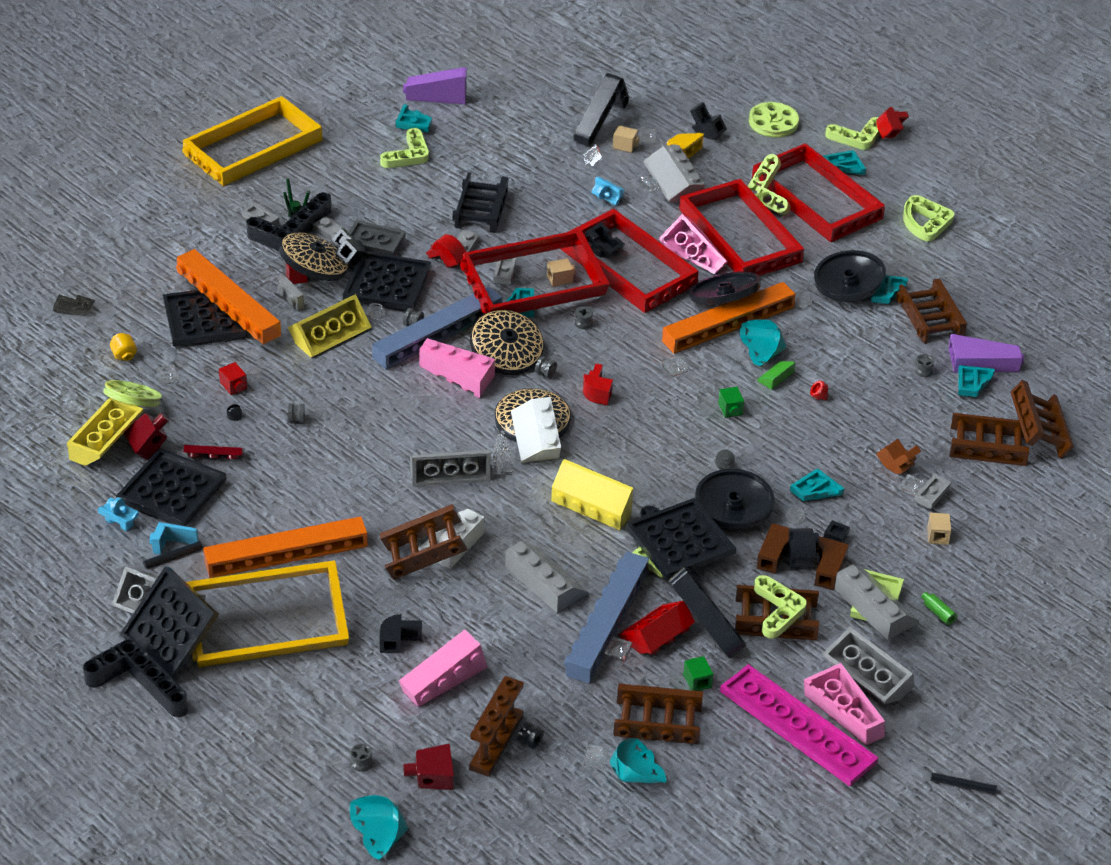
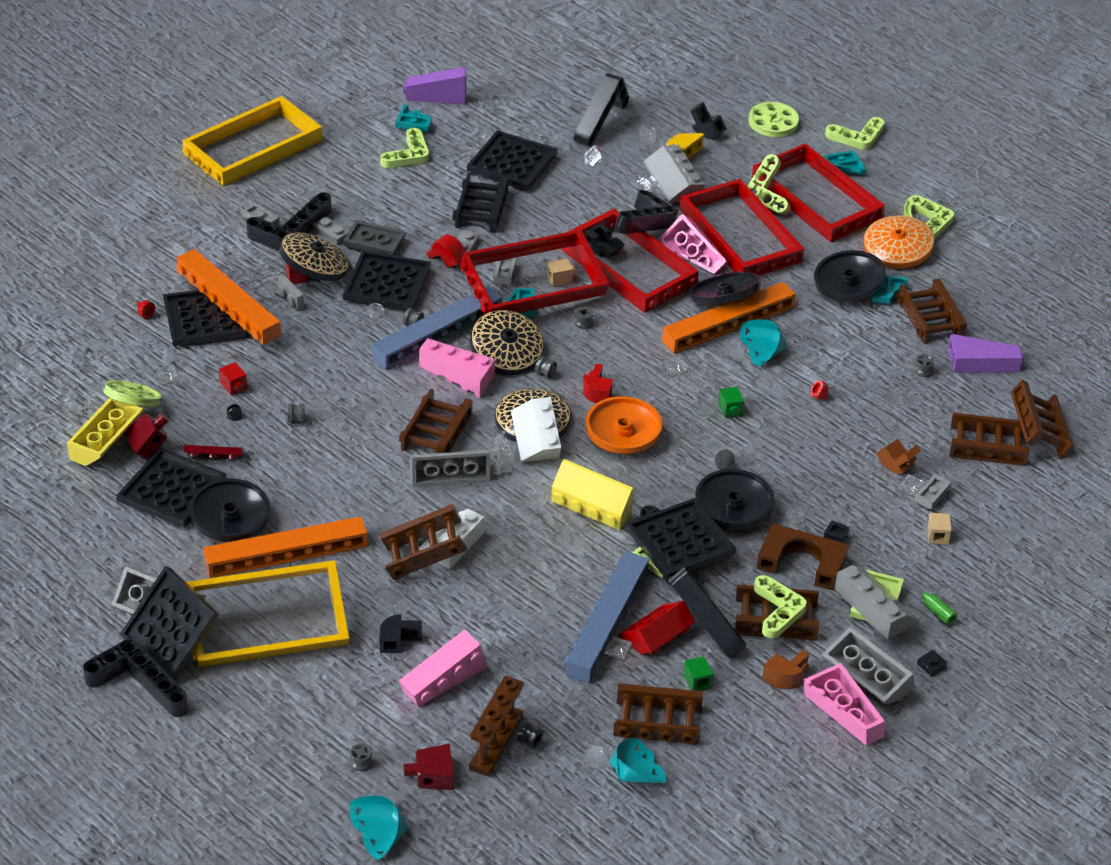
clear smoke slope [53,294,95,315] -> none
medium azure hips [98,497,139,531] -> none
yellow head [110,333,137,361] -> none
black bar [143,541,202,569] -> none
medium azure bracket [149,522,199,554] -> none
dark green plant [283,178,310,218] -> none
light yellow slope [287,294,371,357] -> none
black brick [331,228,365,265] -> none
light grey slope [505,541,588,613] -> none
medium azure hips [592,176,625,205] -> none
tan brick [613,126,640,153] -> none
dark pink plate [720,664,878,787] -> none
bright green slope [757,361,796,390] -> none
black cylinder [788,528,819,569] -> none
teal wing [790,468,844,501] -> none
red brick [876,107,909,139] -> none
black bar [931,772,997,794] -> none
teal wing [958,365,995,397] -> none
none -> red tile [136,300,156,319]
none -> black dish [190,478,270,542]
none -> reddish brown fence [399,389,473,454]
none -> black plate [467,130,558,190]
none -> orange dish [585,396,662,454]
none -> black beam [614,189,678,234]
none -> dark orange brick [762,650,809,689]
none -> orange dish [864,215,934,269]
none -> black plate [917,650,947,677]

